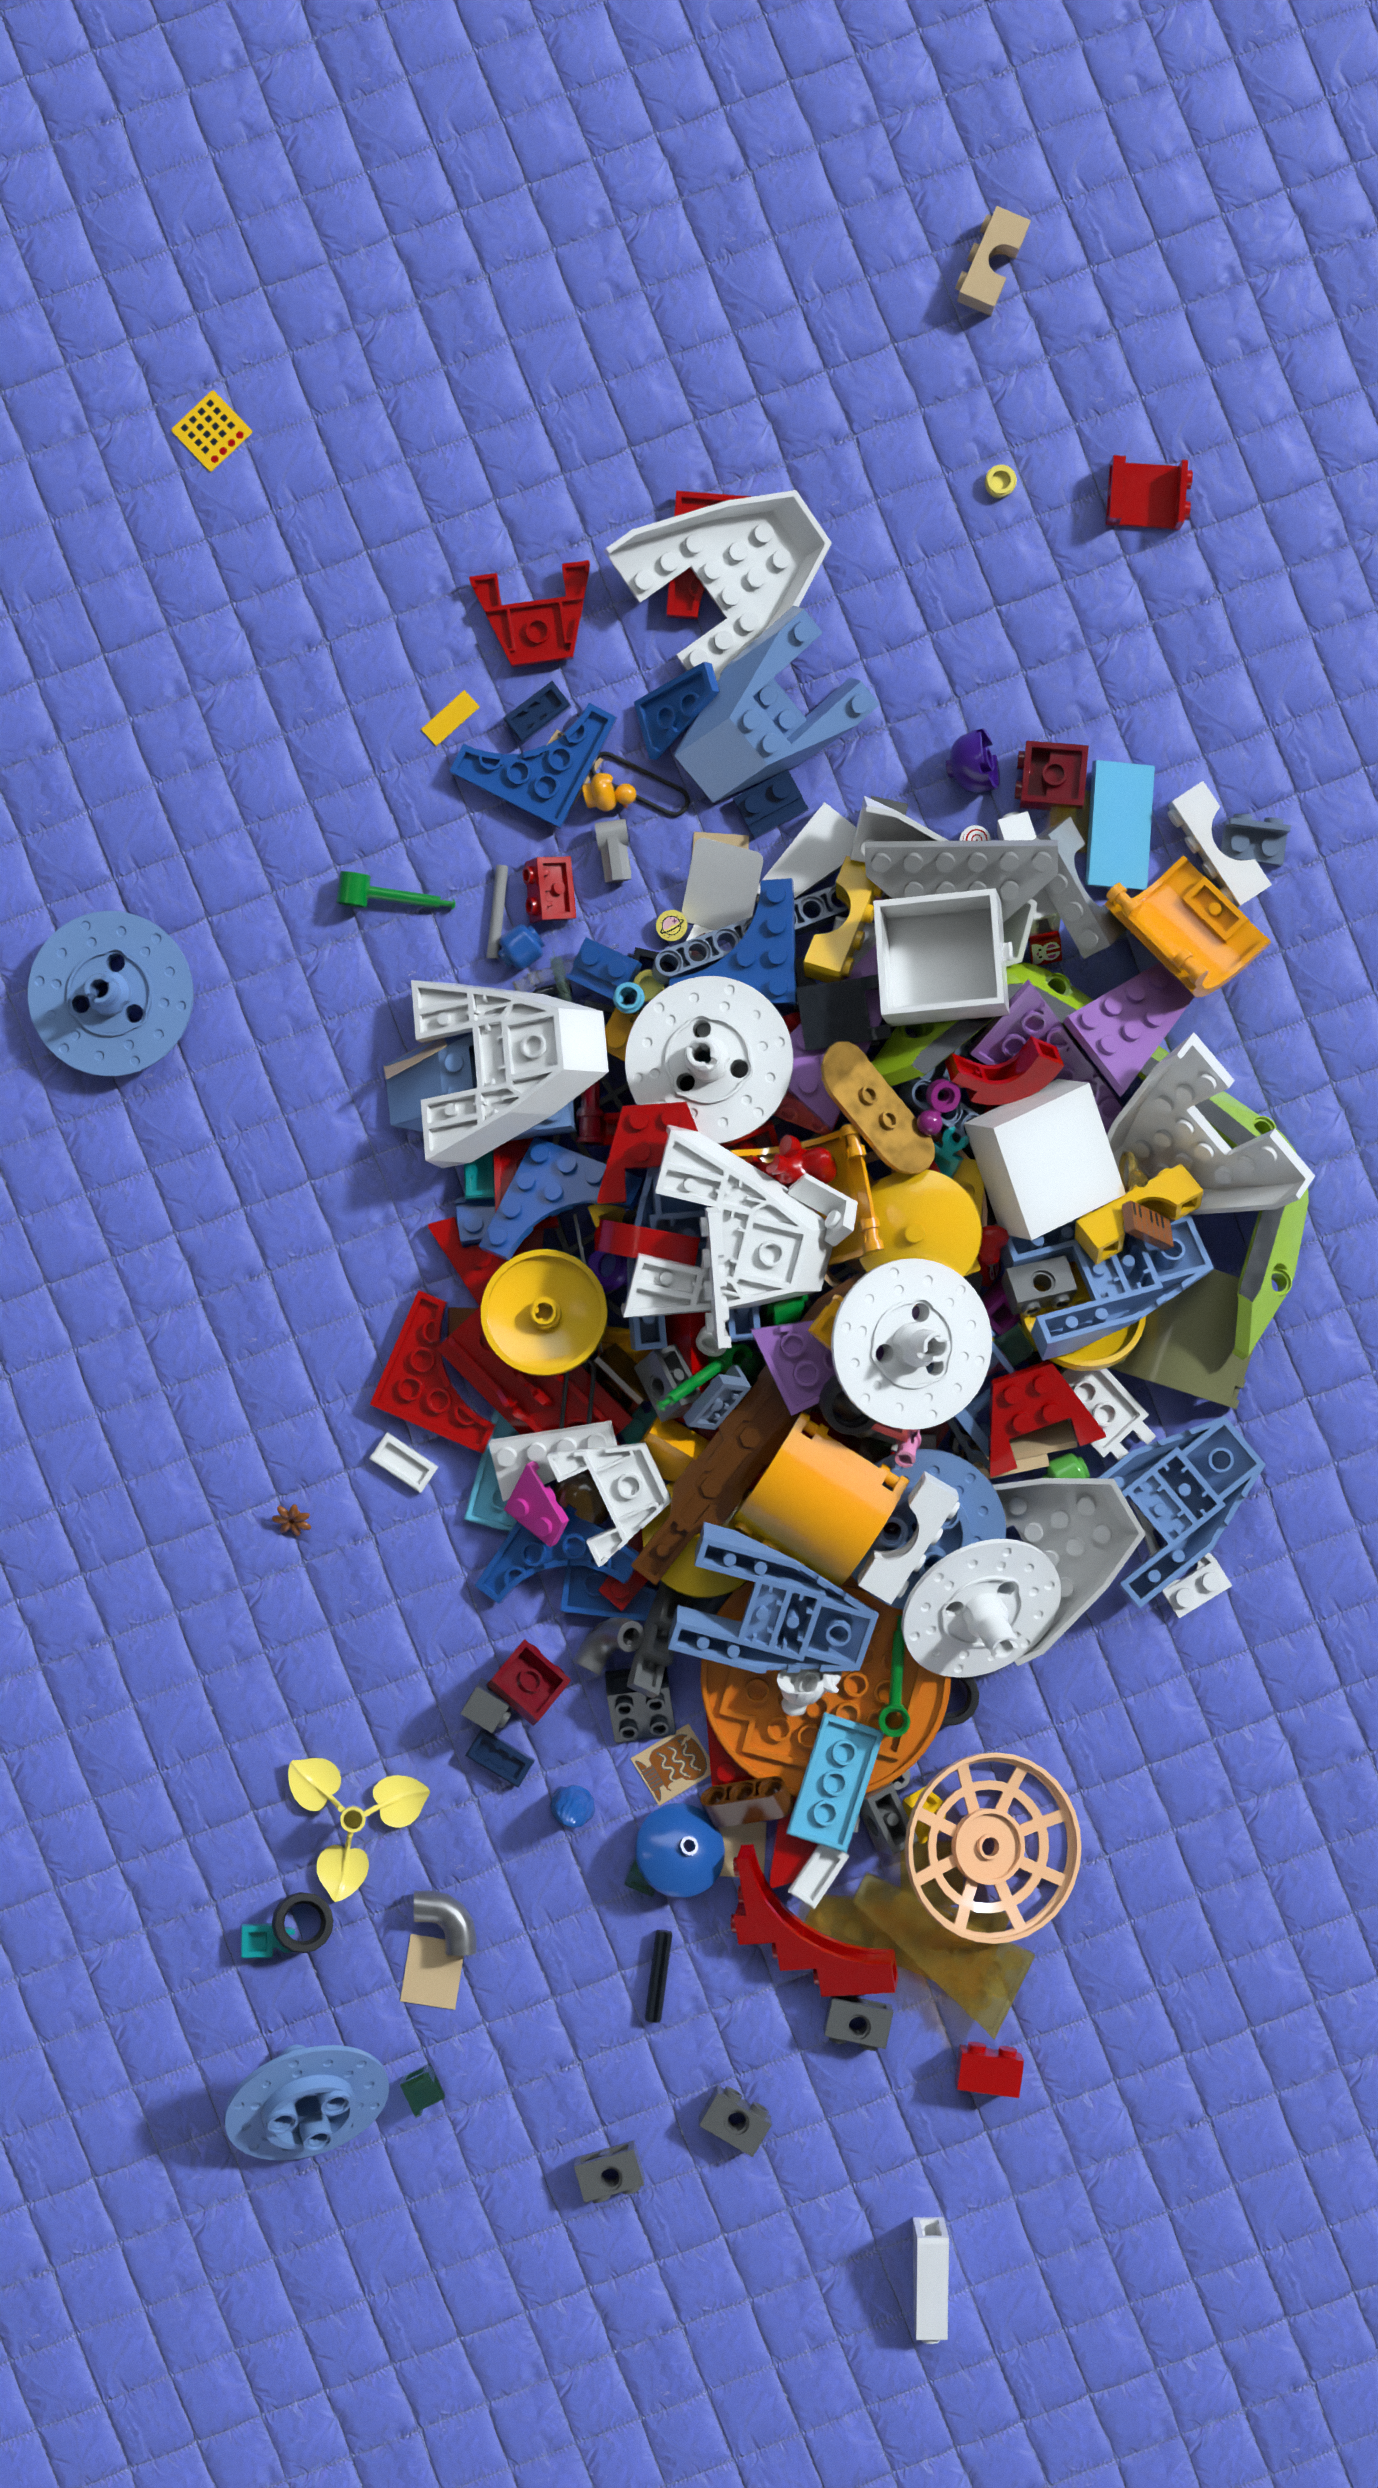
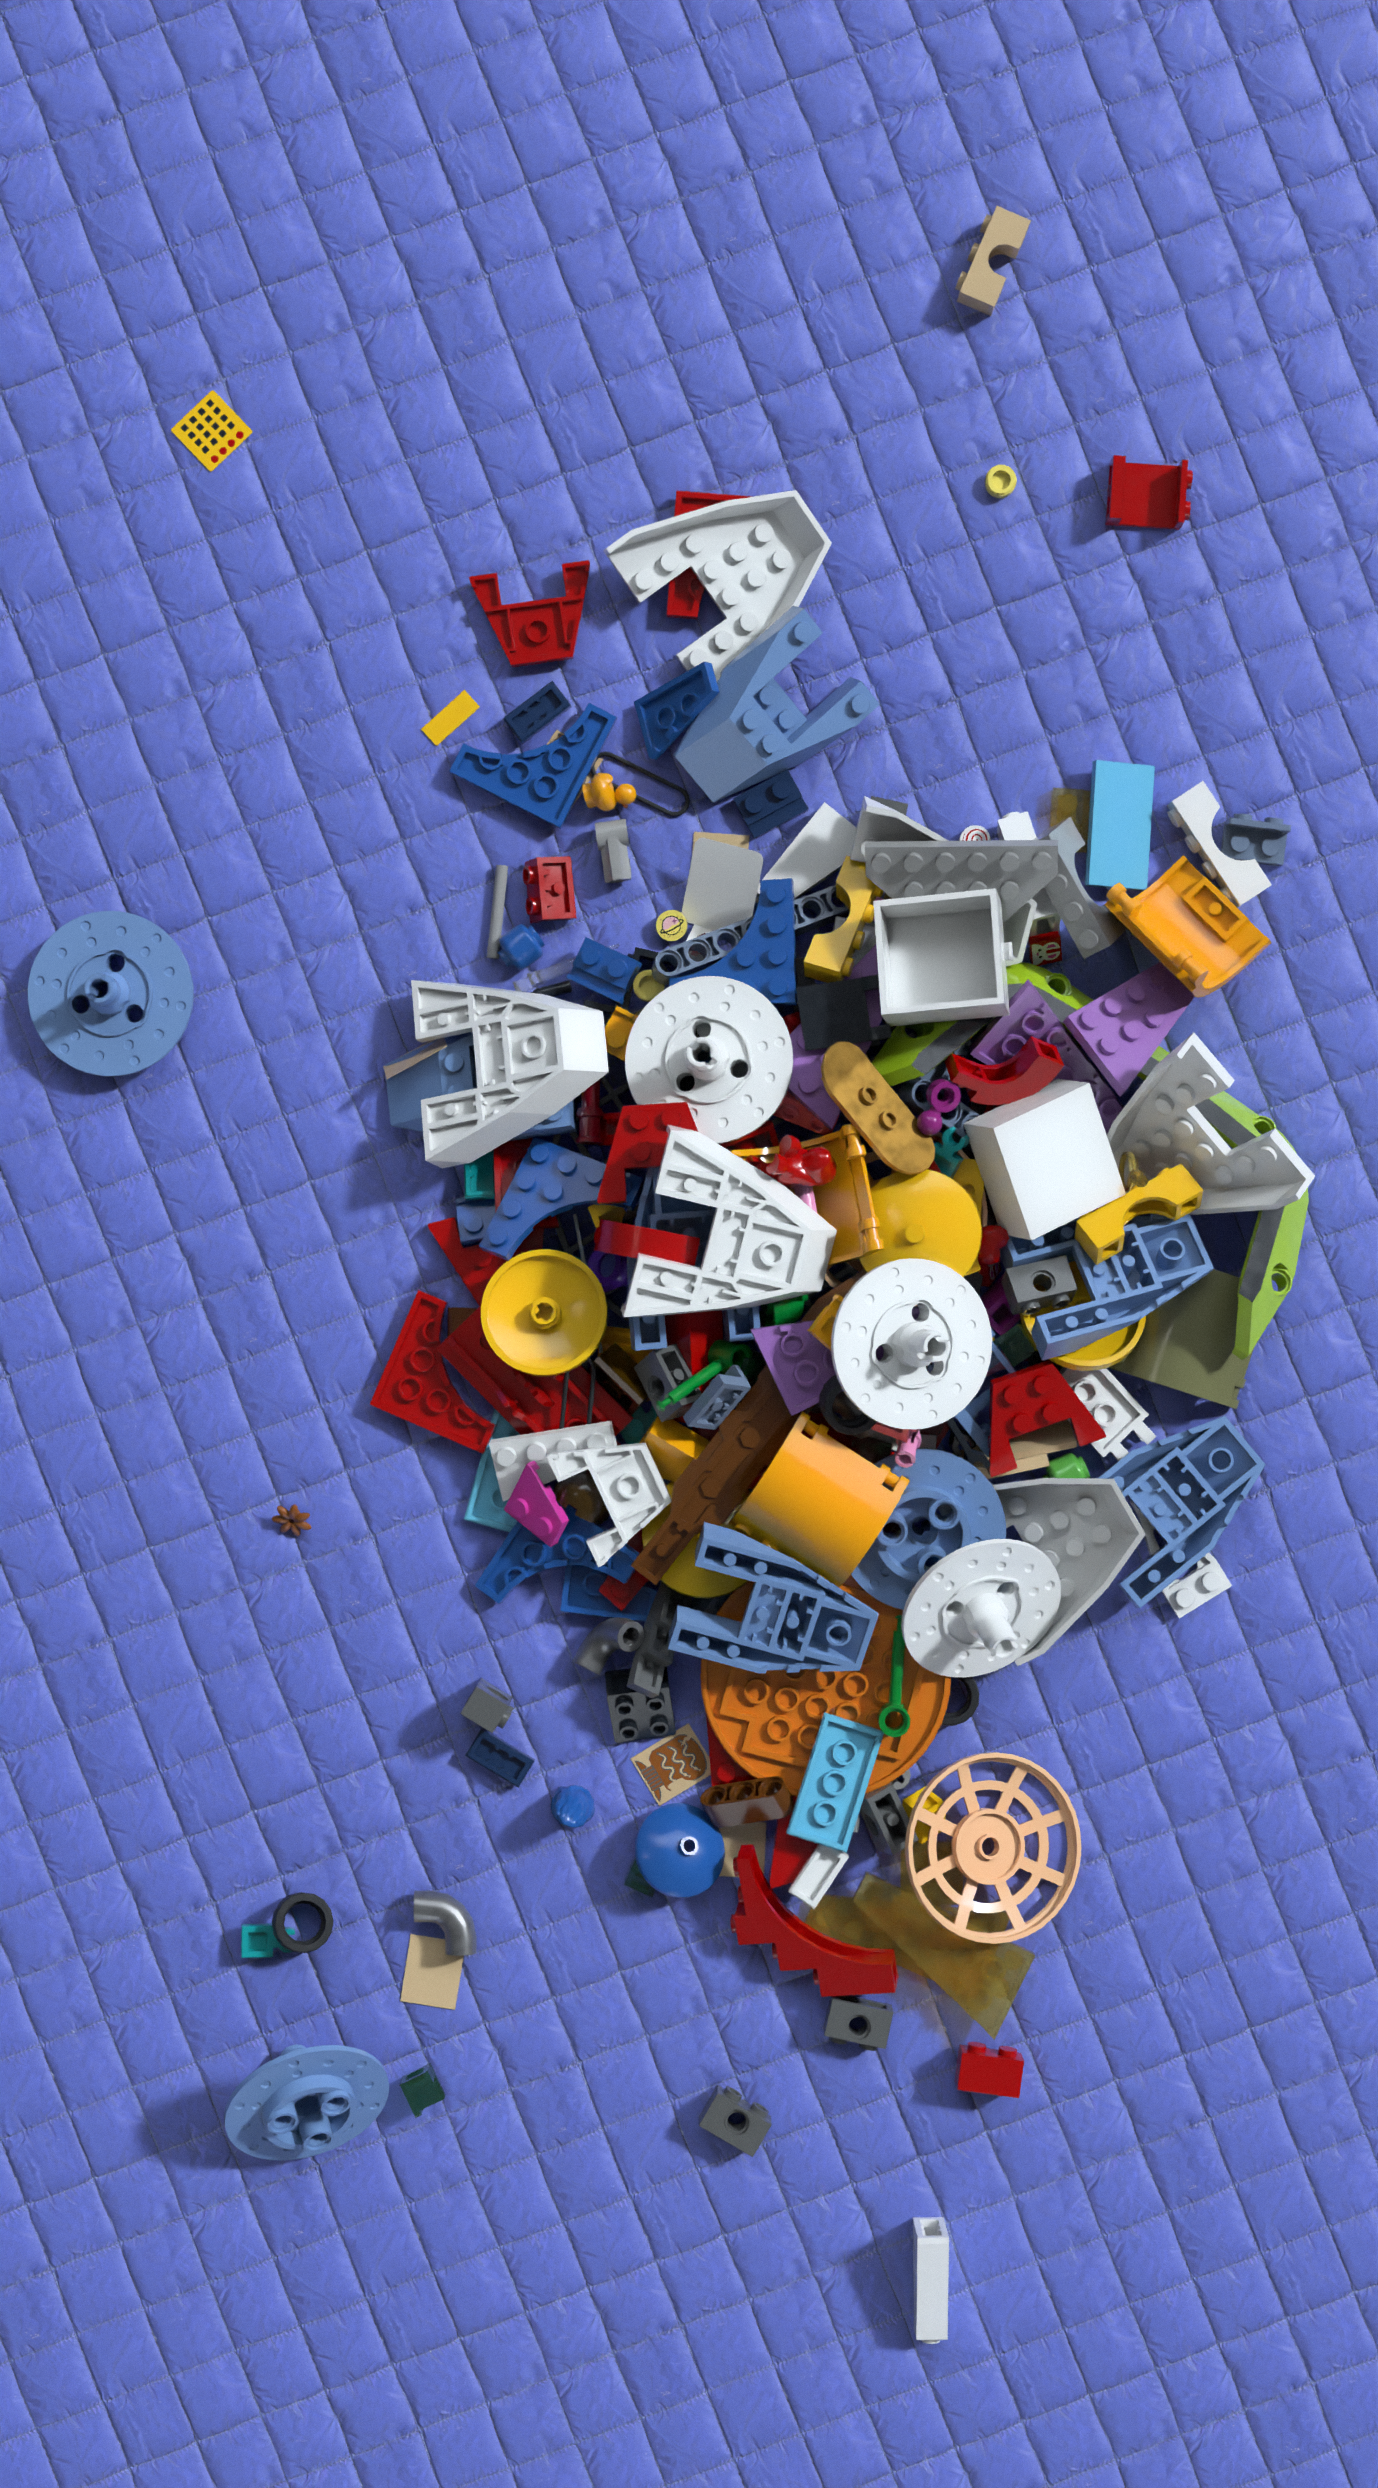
light yellow plant [288,1758,430,1902] -> none
green piece [336,871,456,911] -> none
white tile [369,1432,438,1493] -> none
dark red plate [486,1639,571,1726] -> none
sand green piece [549,948,573,1003] -> none
dark grey brick [574,2140,645,2203] -> none
medium azure cone [613,982,645,1014] -> none
black axle [645,1929,672,2023] -> none
white tile [696,1326,727,1357] -> none
white wing [700,1207,732,1349] -> none
white hair [777,1669,843,1716] -> none
white bracket [788,1174,858,1246] -> none
white arch [857,1471,960,1604] -> none
dark purple cylinder [946,728,1000,793] -> none
dark red plate [1014,741,1089,811] -> none
dark orange tile [1122,1200,1174,1251] -> none

